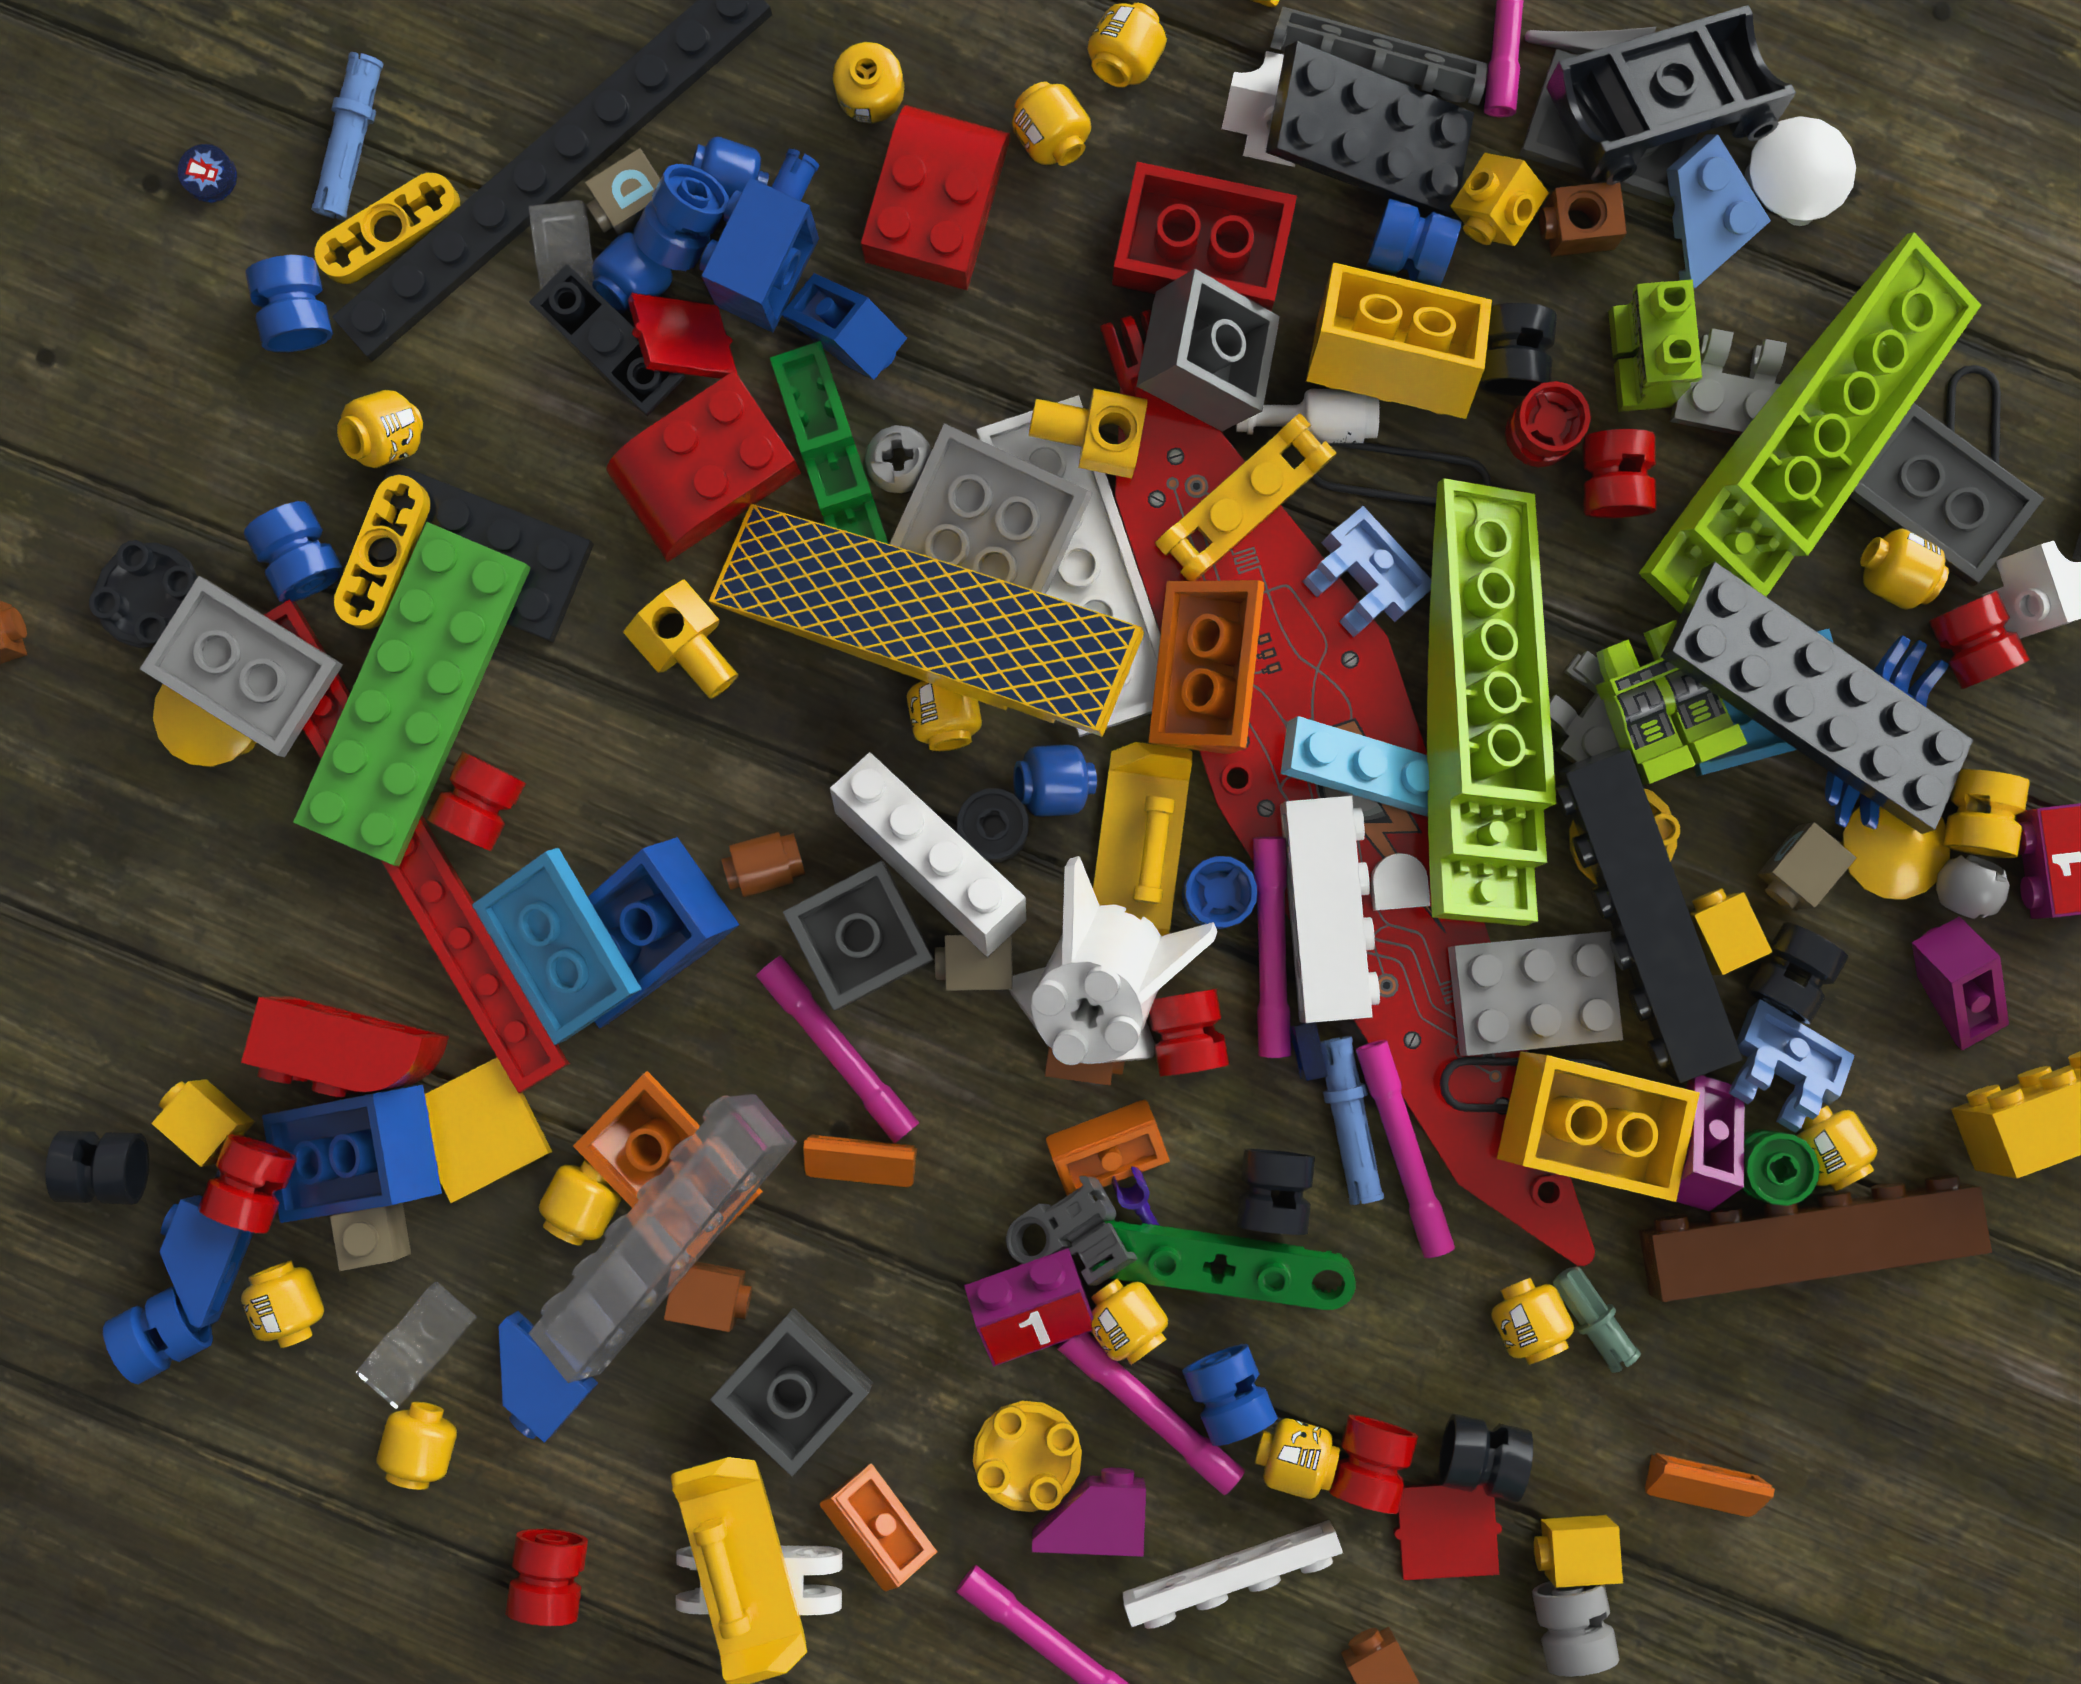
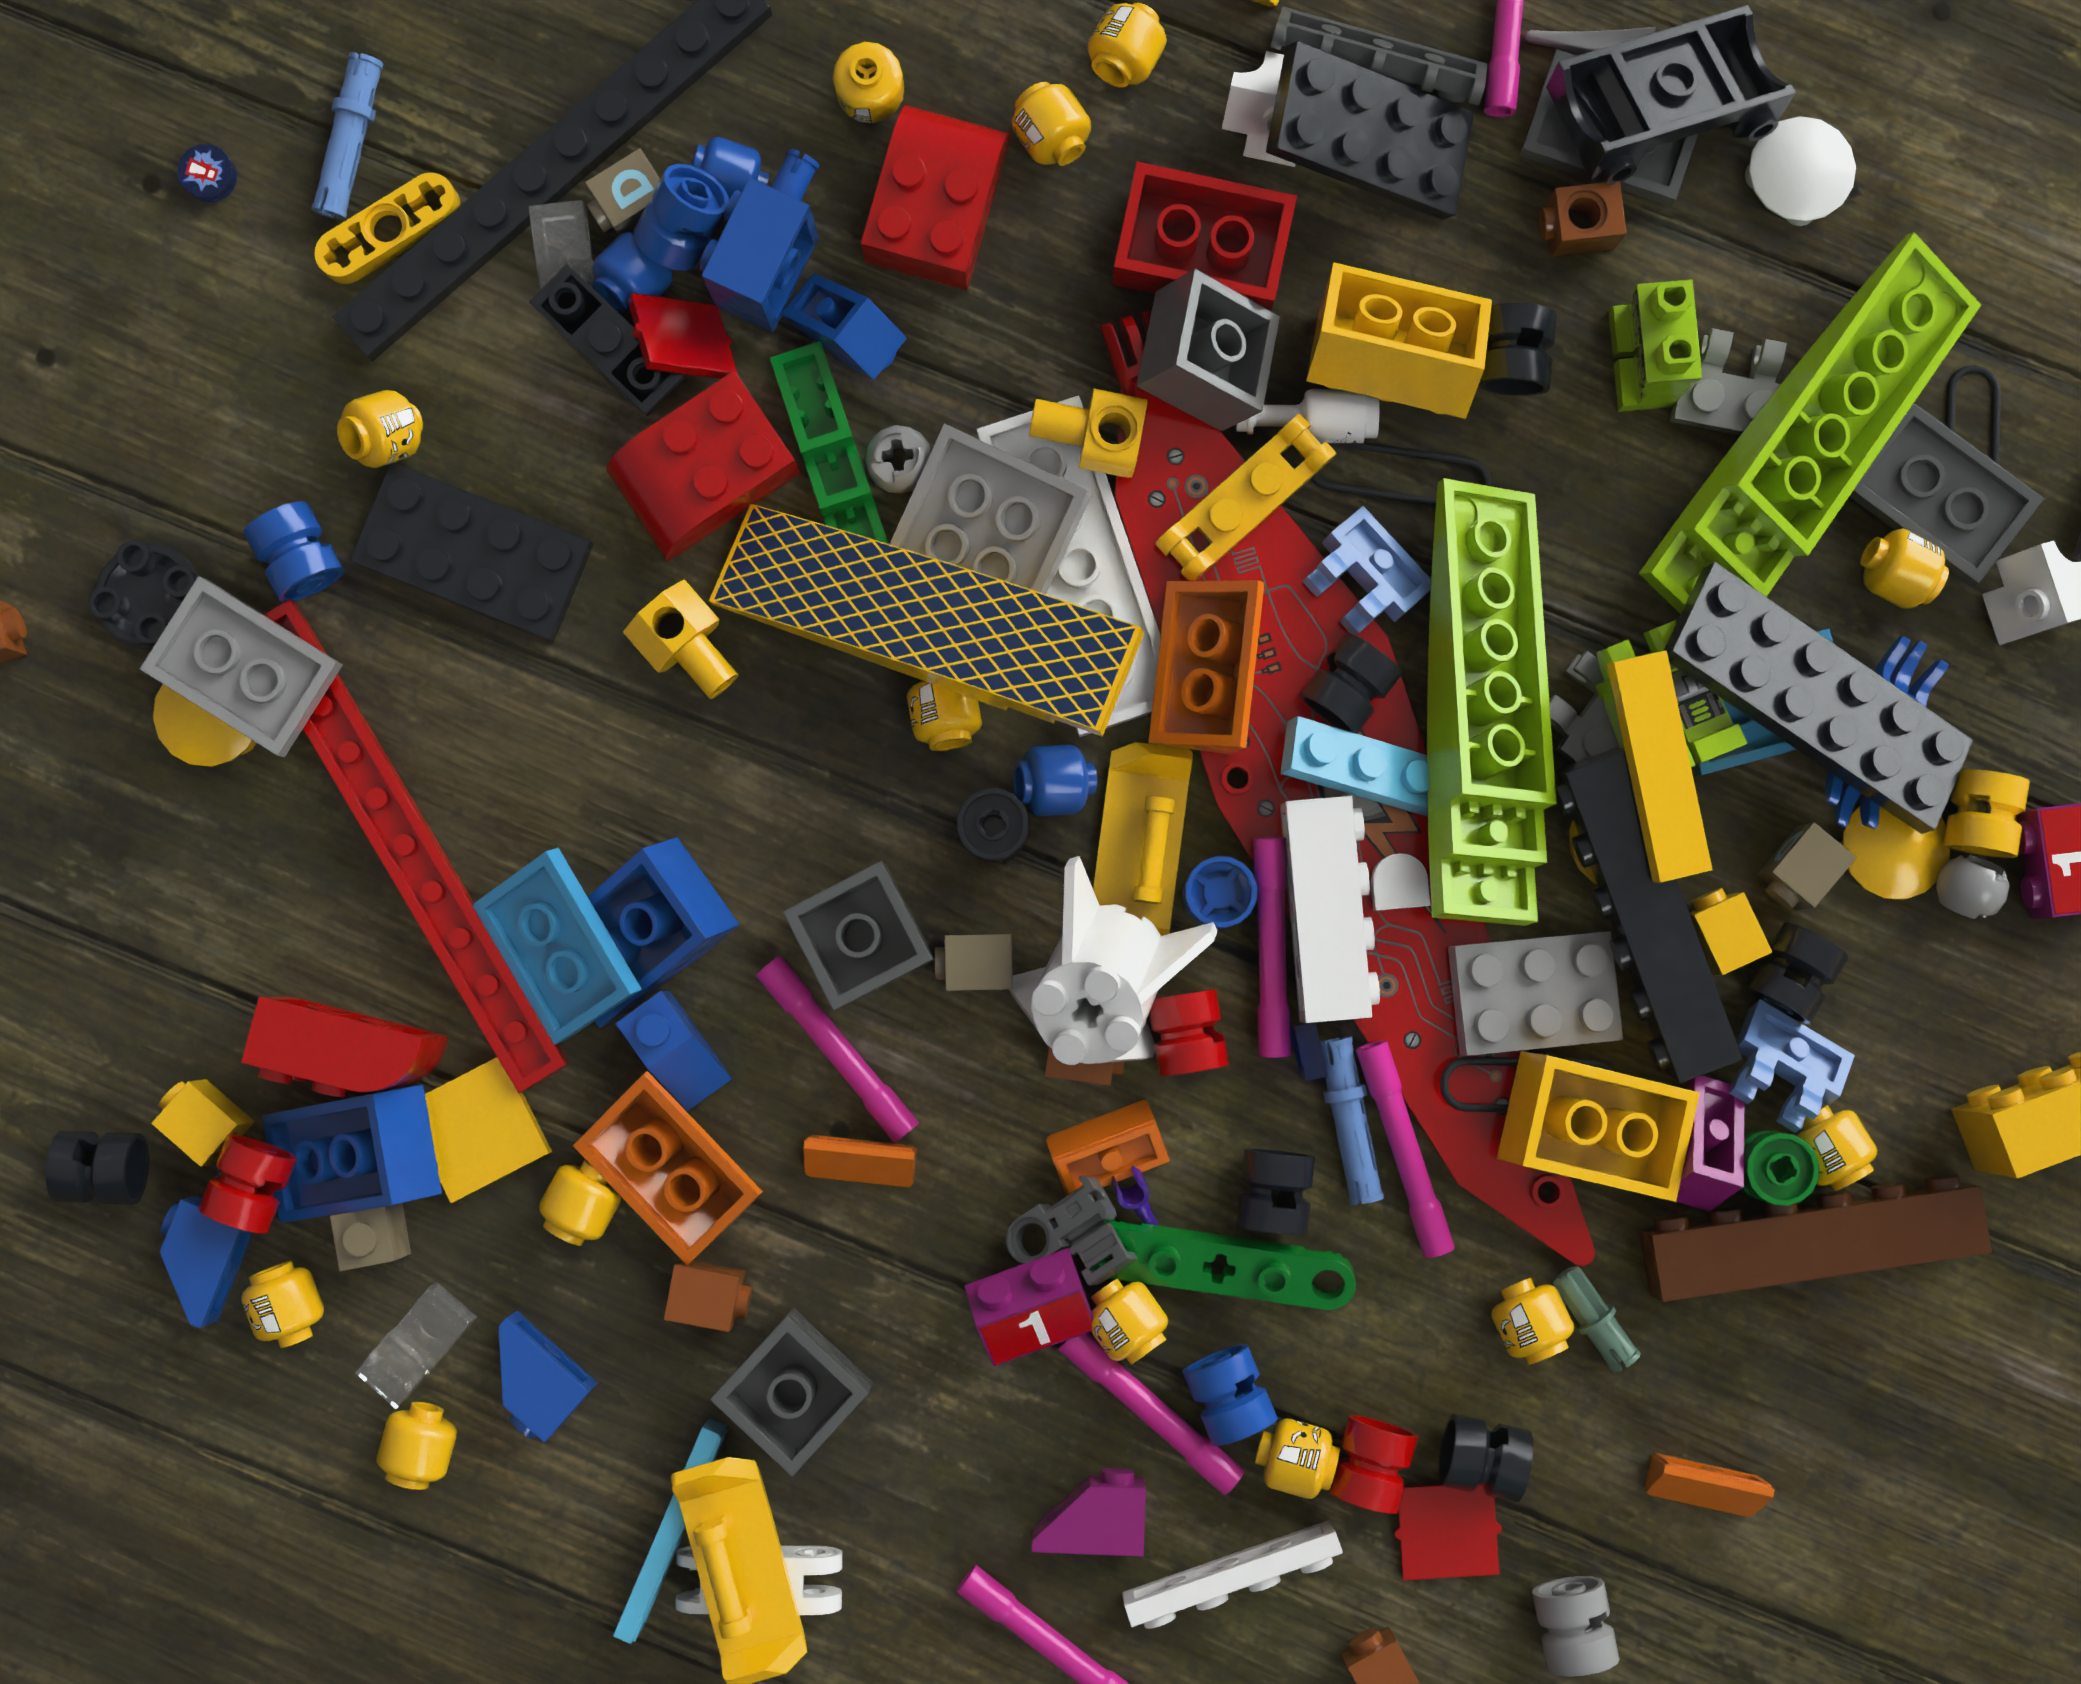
blue wheel [103,1286,213,1385] -> none
blue wheel [245,255,333,352] -> none
bright green plate [293,522,531,867] -> none
yellow beam [334,475,430,629] -> none
red wheel [427,751,526,851] -> none
red wheel [505,1529,588,1626] -> none
clear brick [528,1094,797,1383] -> none
dark orange brick [721,831,806,897] -> none
orange slope [820,1463,937,1591] -> none
white brick [830,752,1027,957] -> none
yellow dish [973,1400,1082,1512] -> none
blue wheel [1367,198,1462,287] -> none
yellow brick [1451,153,1549,246] -> none
red wheel [1505,381,1591,468] -> none
yellow brick [1534,1515,1623,1588] -> none
red wheel [1583,429,1656,518] -> none
medium blue wing [1667,134,1771,288] -> none
magenta slope [1912,916,2009,1051] -> none
red wheel [1929,591,2030,689] -> none
none -> medium azure tile [613,1418,728,1644]
none -> blue slope [615,991,733,1111]
none -> black wheel [1299,632,1402,734]
none -> yellow tile [1607,650,1712,883]

